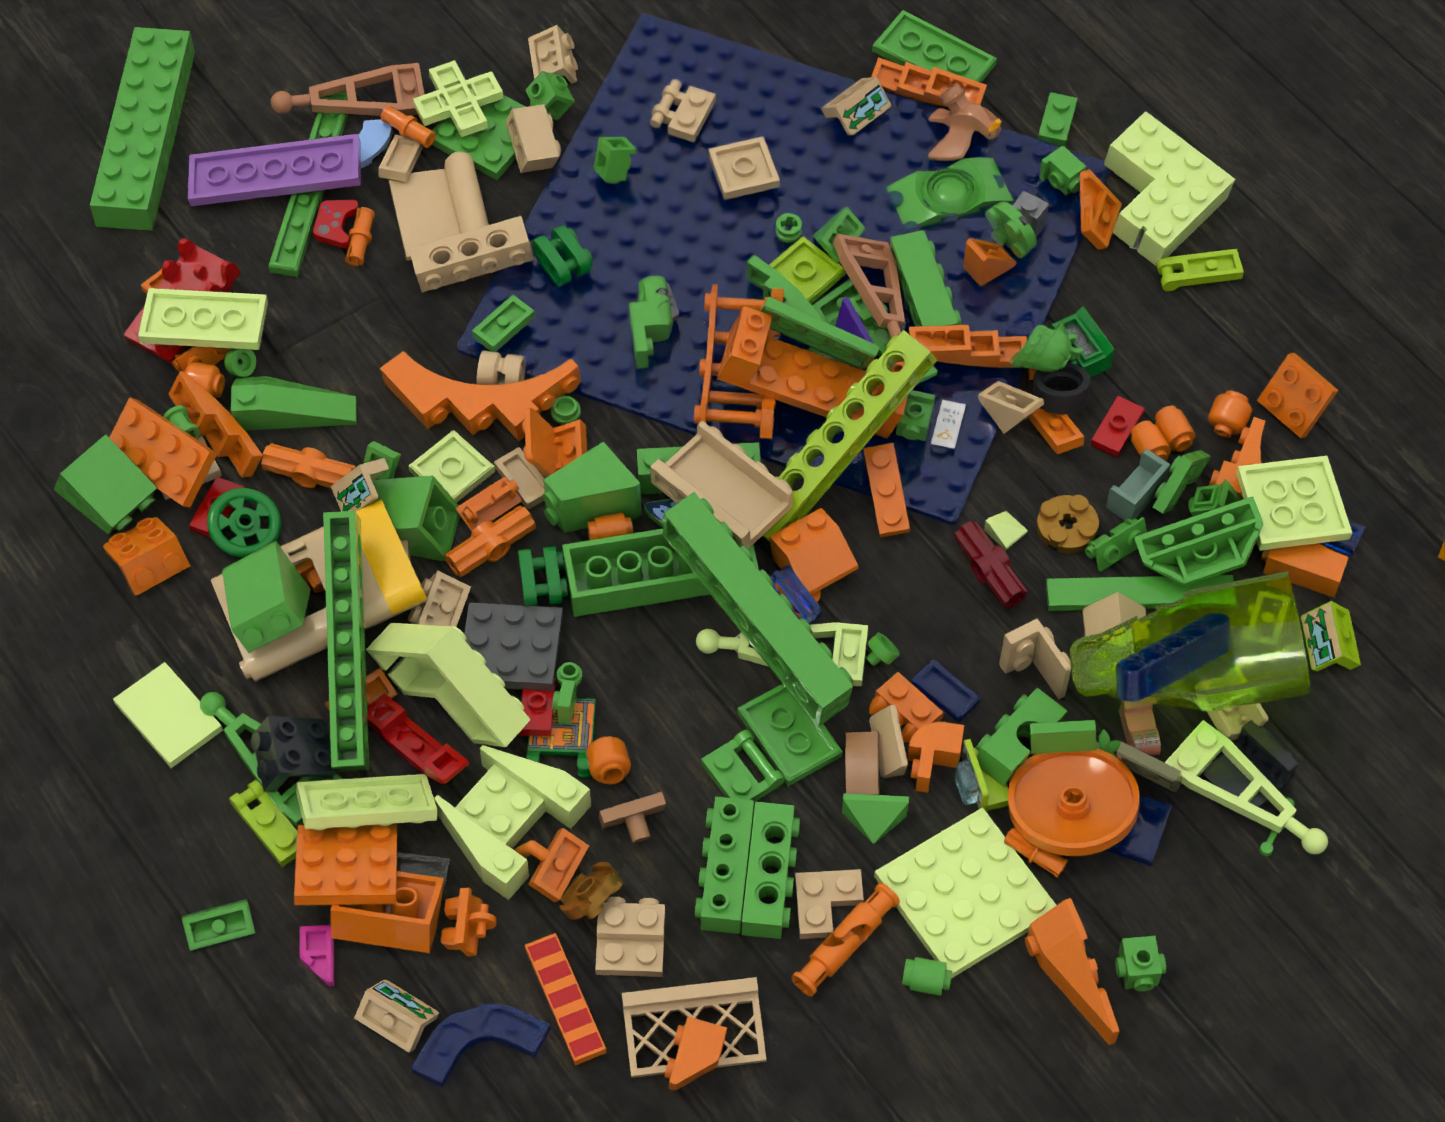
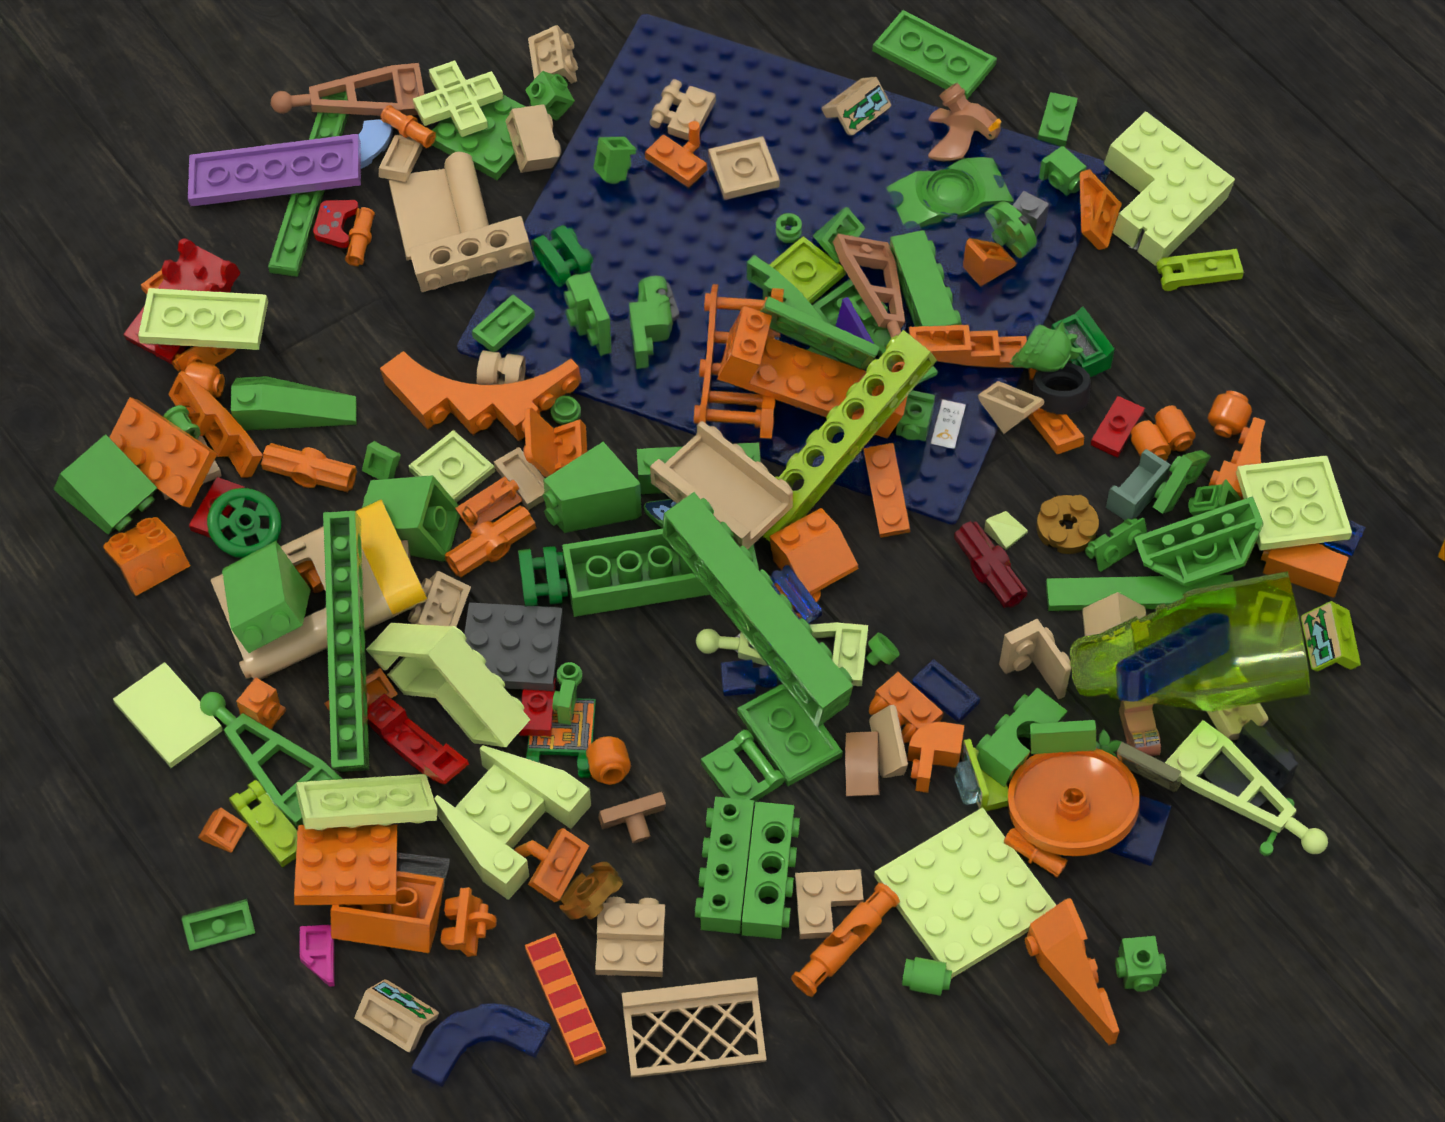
bright green brick [90,27,195,231] -> none
bright green tile [224,348,256,377] -> none
black bracket [251,716,337,792] -> none
panel [331,458,389,511] -> none
orange brick [587,512,633,540] -> none
orange slope [664,1017,727,1091] -> none
bright green slope [842,793,909,844] -> none
orange slope [871,57,987,107] -> none
orange plate [1257,353,1338,438] -> none
none -> orange slope [198,808,247,853]
none -> orange brick [236,678,286,729]
none -> bright green plate [564,272,612,356]
none -> orange plate [645,121,707,188]
none -> clear blue plate [721,660,777,696]

